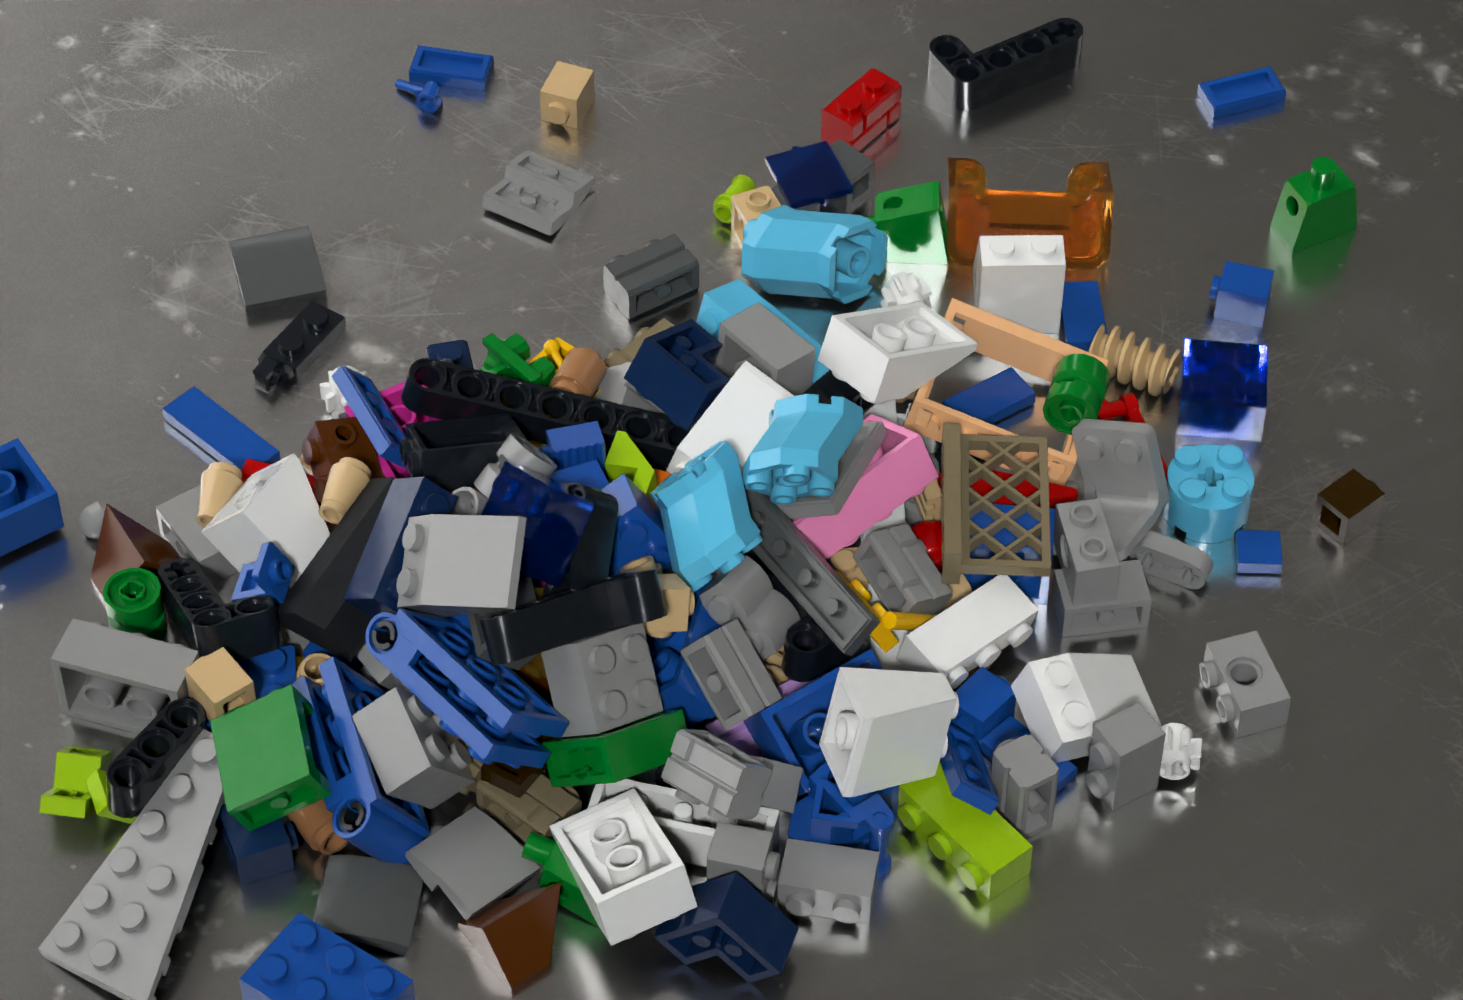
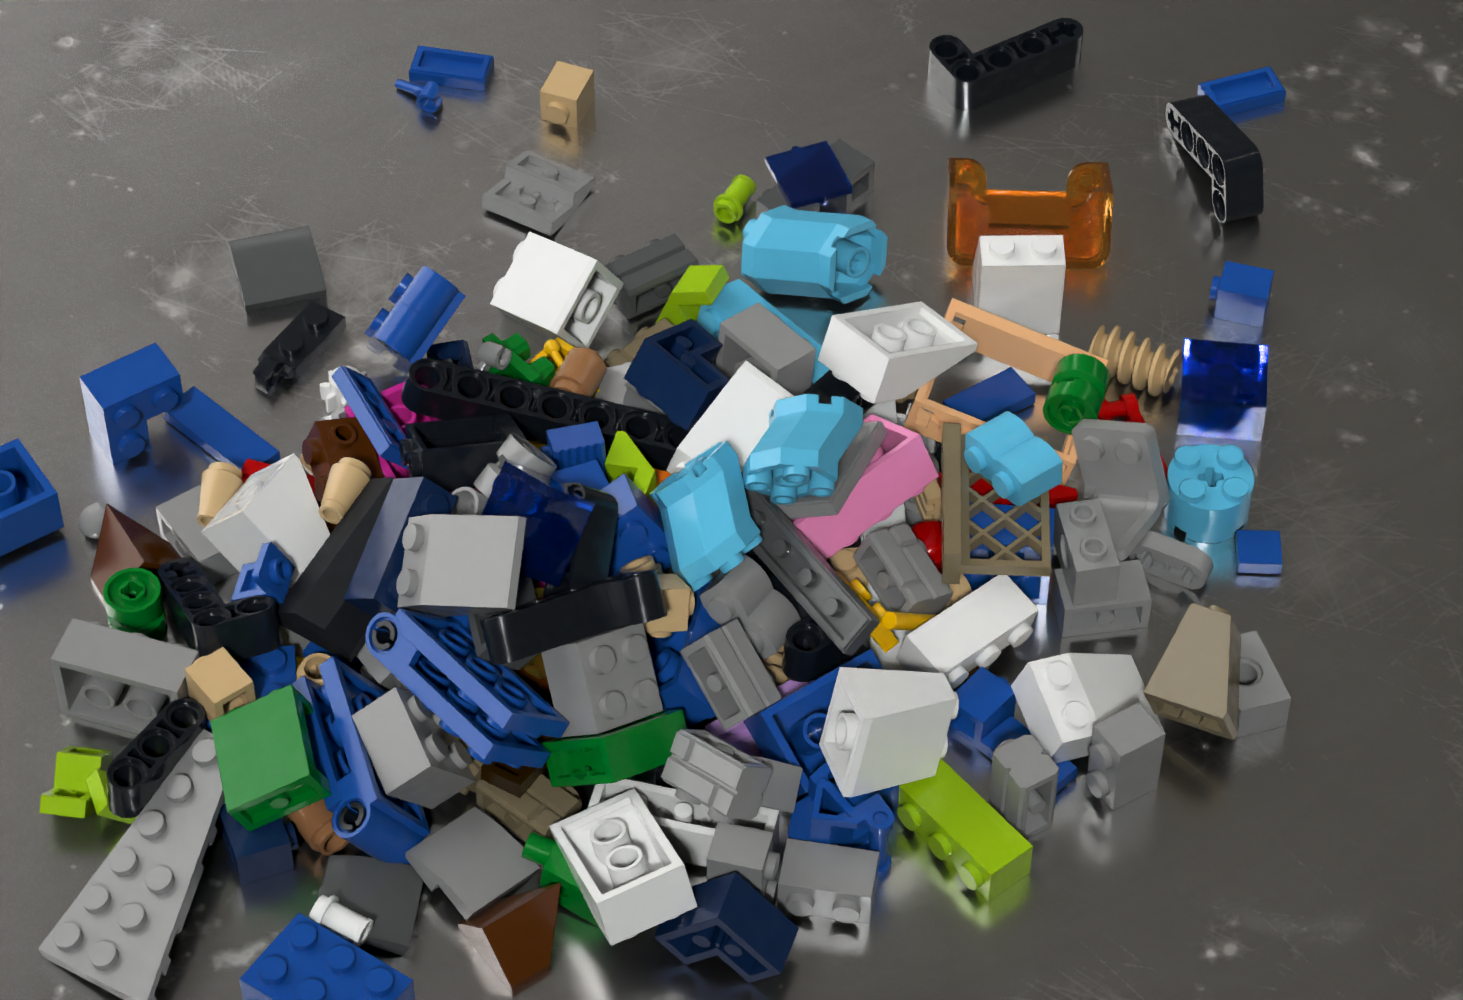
tan bracket [731,185,781,247] -> none
red brick [820,68,902,151] -> none
green torso [864,181,949,265] -> none
white gear [880,272,933,307] -> none
blue tile [940,724,999,815] -> none
blue tile [1060,281,1108,352] -> none
white gear [1159,723,1203,780] -> none
green torso [1270,157,1357,254] -> none
dark brown brick [1312,468,1385,547] -> none
none -> blue brick [79,342,184,466]
none -> white pin [309,895,373,947]
none -> blue hinge [364,265,466,375]
none -> light grey hand [476,341,512,372]
none -> white slope [490,231,624,348]
none -> lime slope [655,265,730,325]
none -> medium azure brick [964,411,1063,506]
none -> dark tan slope [1143,603,1241,741]
none -> black beam [1165,94,1264,223]

